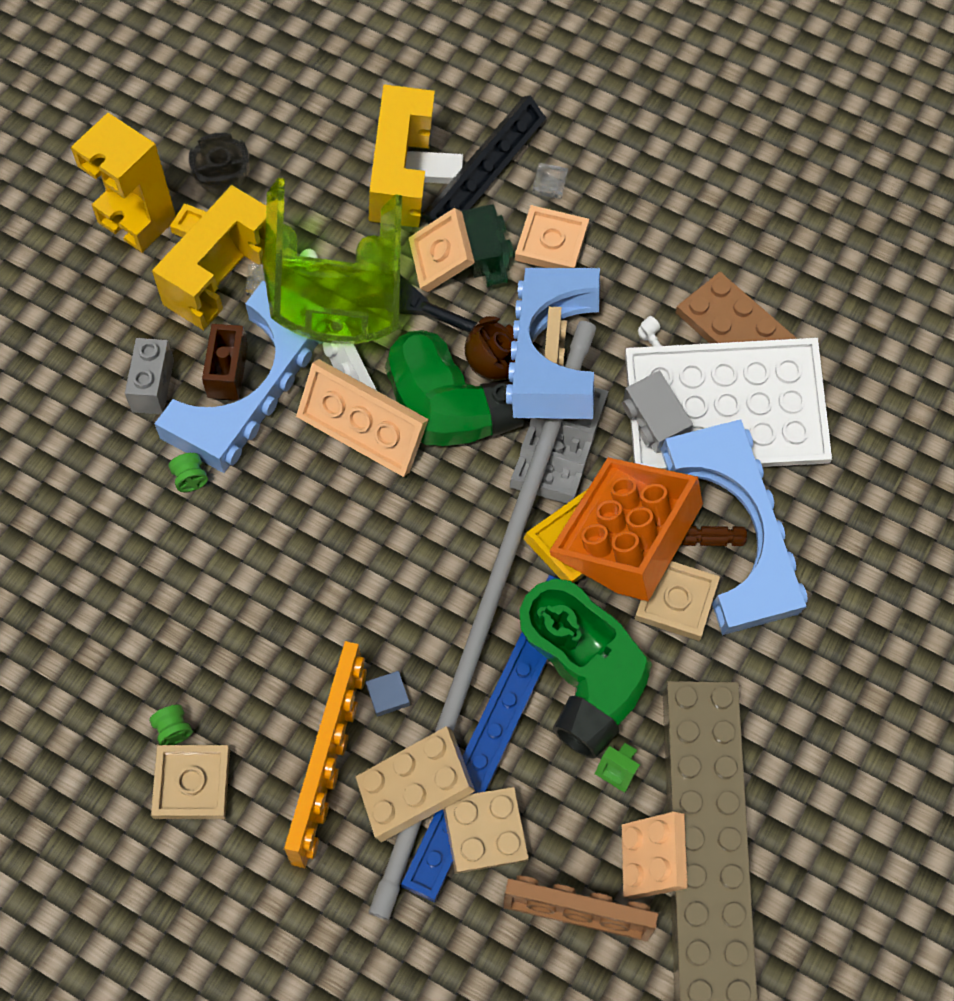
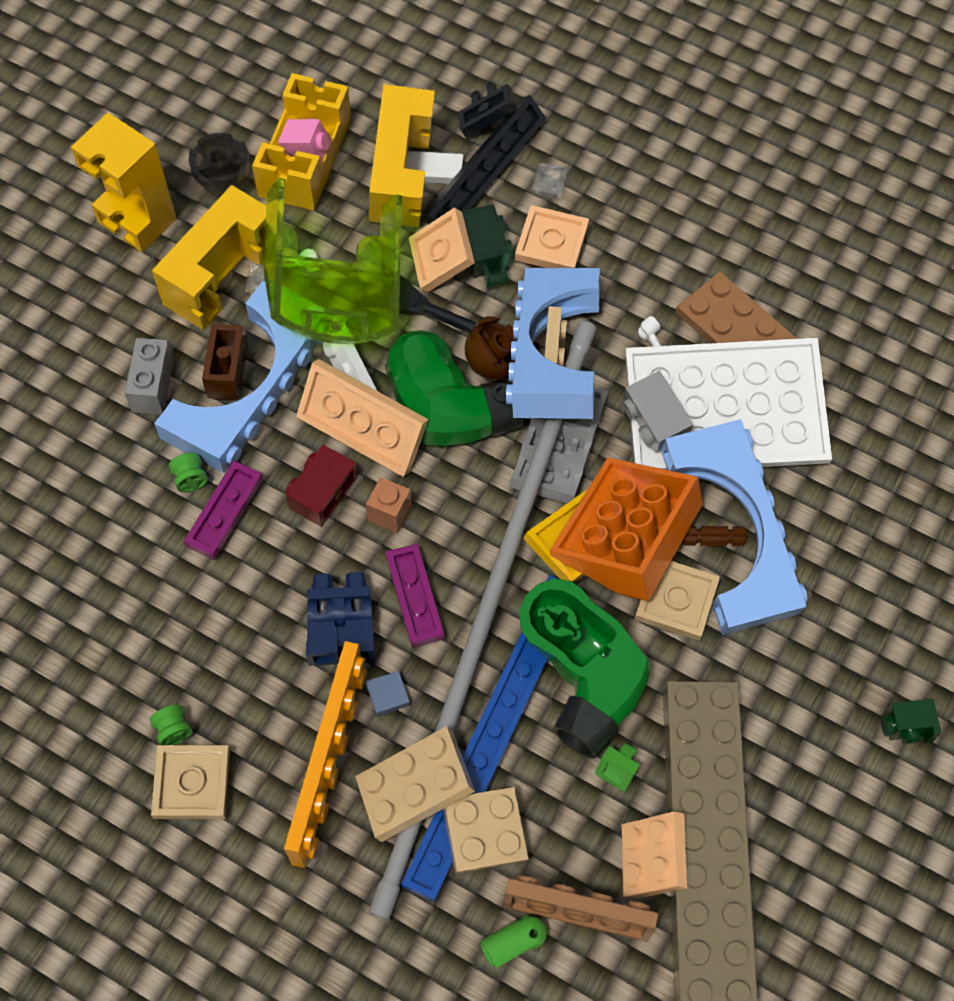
yellow plate [170,203,206,237] -> none
none -> magenta plate [183,461,263,560]
none -> yellow piece [252,73,351,211]
none -> bright pink brick [278,119,331,163]
none -> dark red brick [286,444,358,527]
none -> dark blue hips [306,572,376,666]
none -> nougat brick [366,477,412,533]
none -> magenta plate [385,543,445,648]
none -> black hinge [458,81,516,138]
none -> bright green piece [479,916,547,969]
none -> dark green brick [881,699,942,744]

